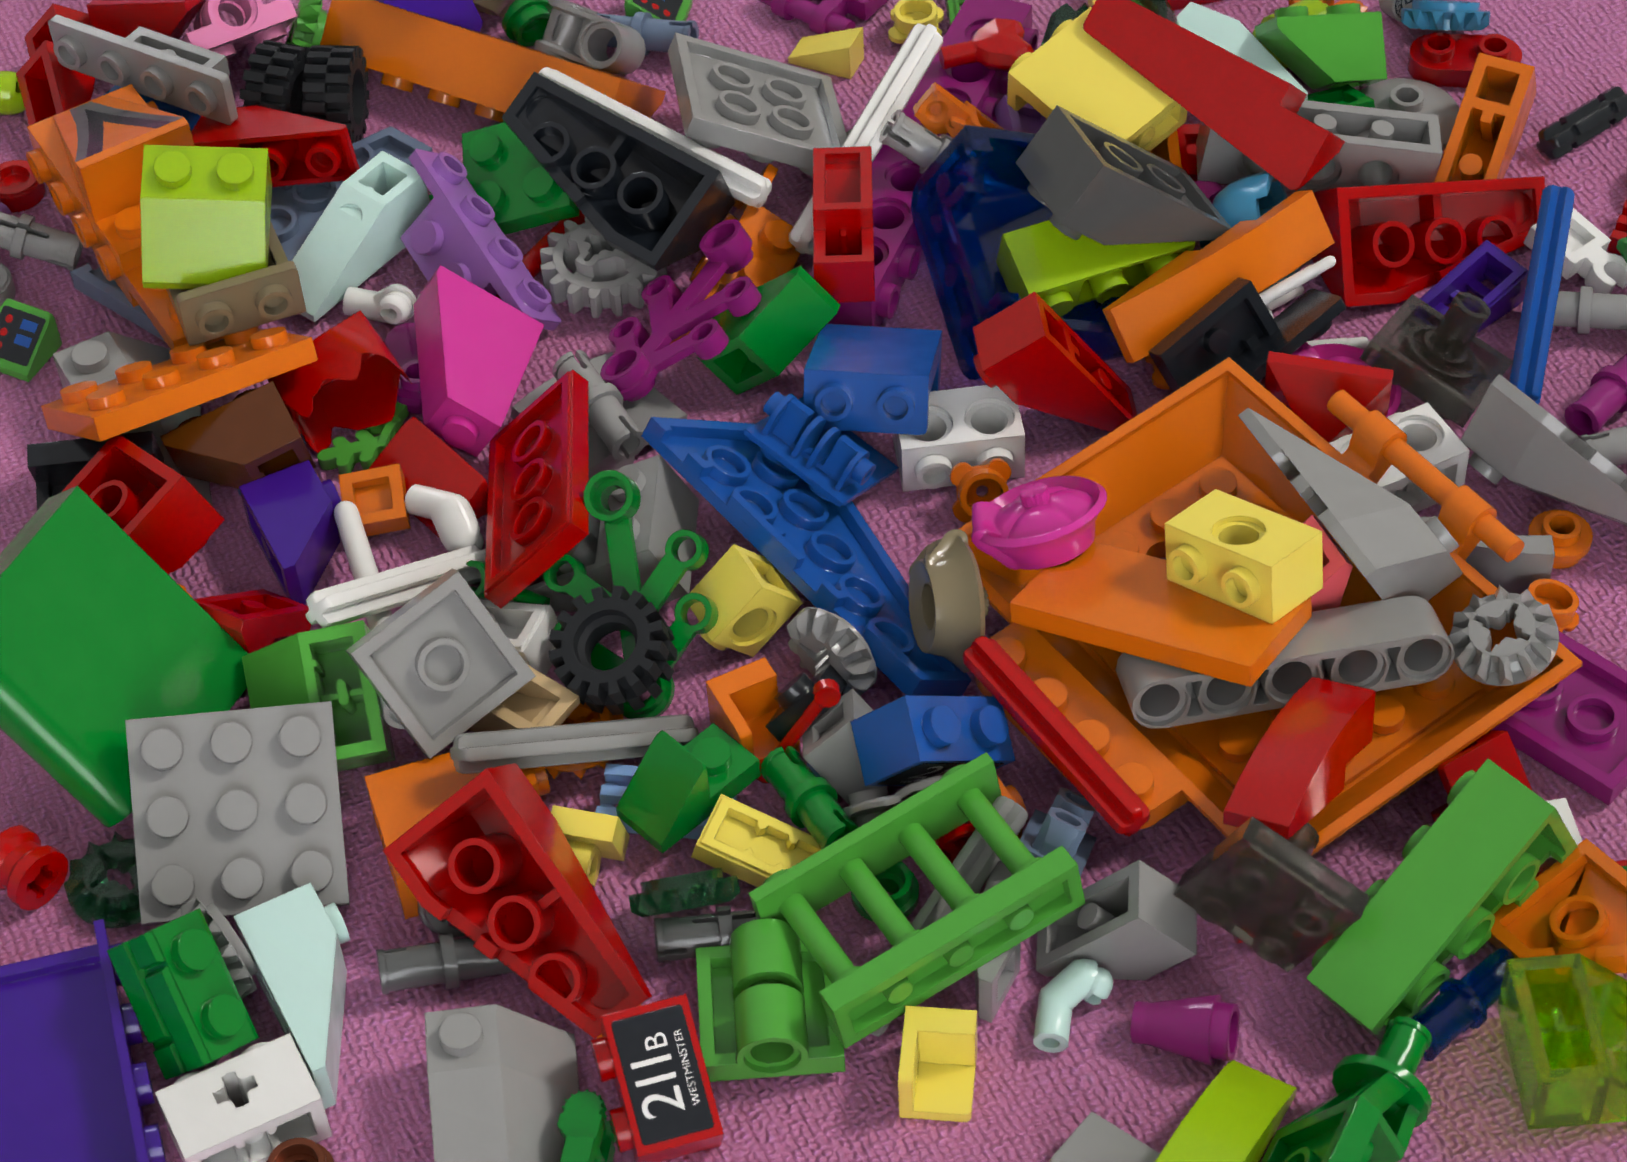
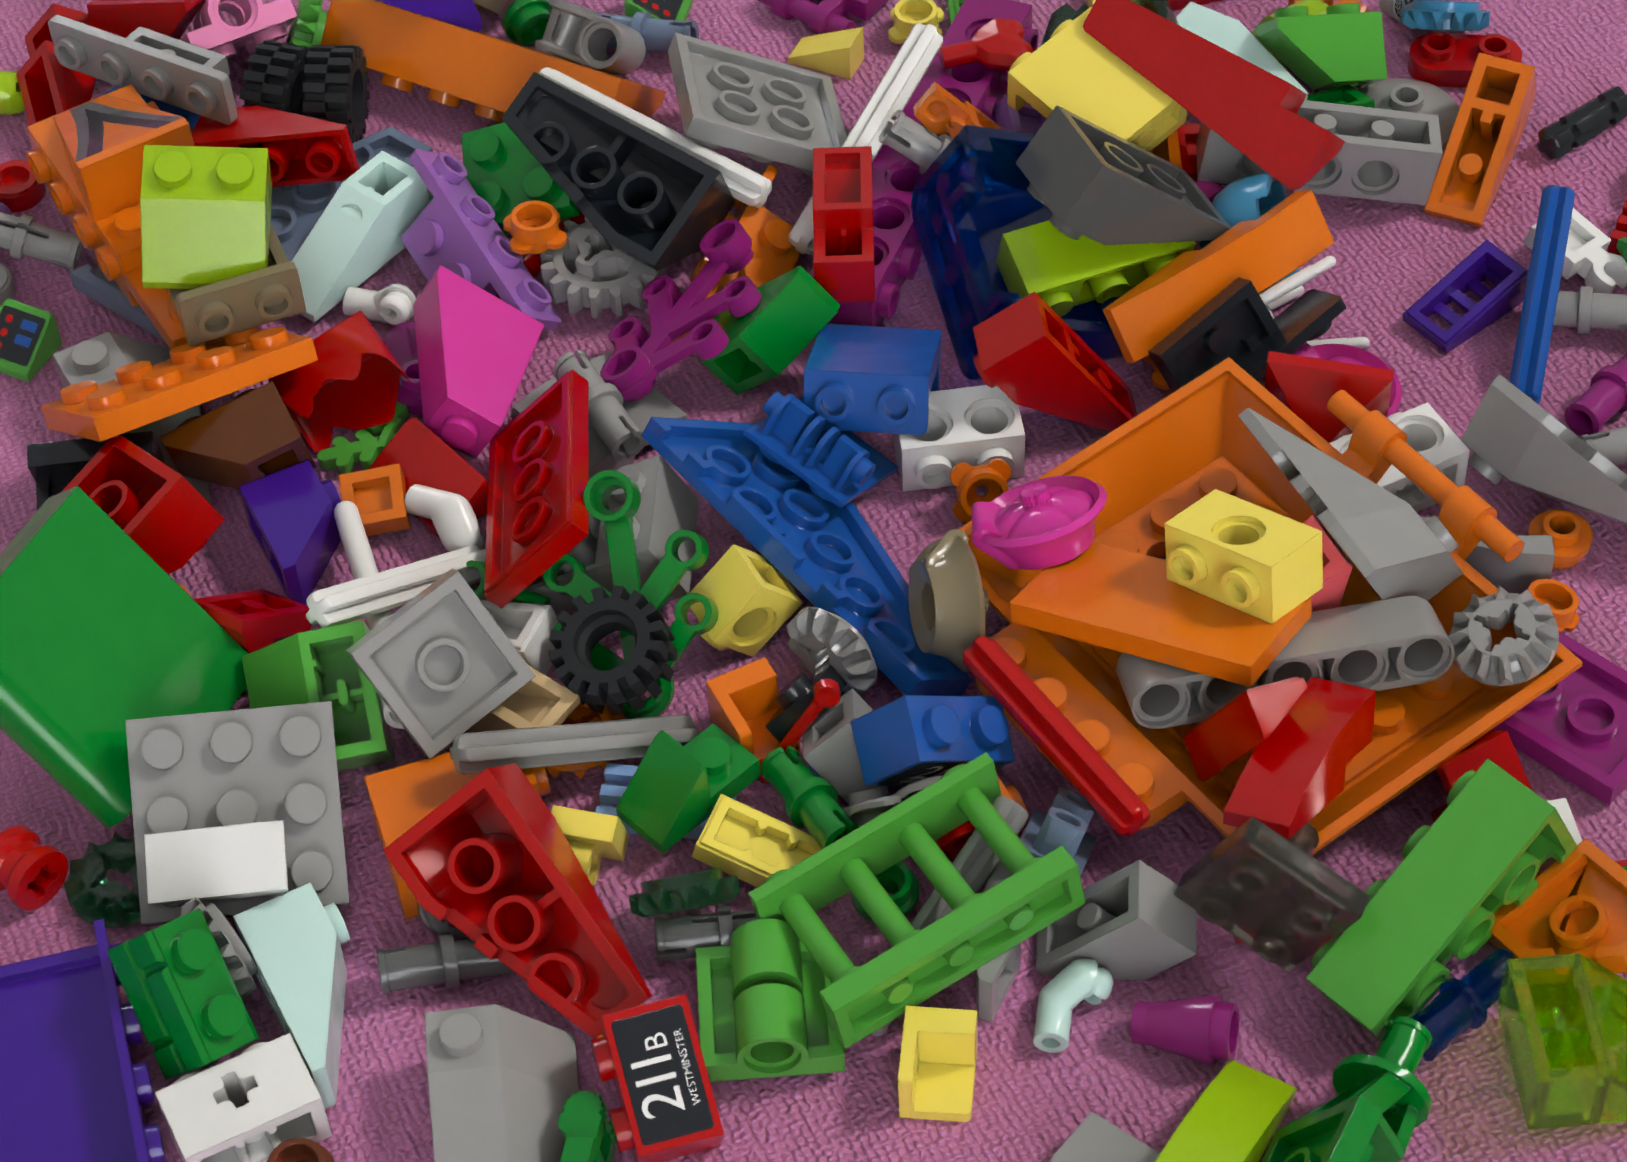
red wedge [1311,176,1545,307] -> none
clear smoke plate [1359,292,1513,428] -> none
none -> white slope [144,820,288,905]
none -> orange plate [503,200,567,255]
none -> red slope [1183,676,1307,782]

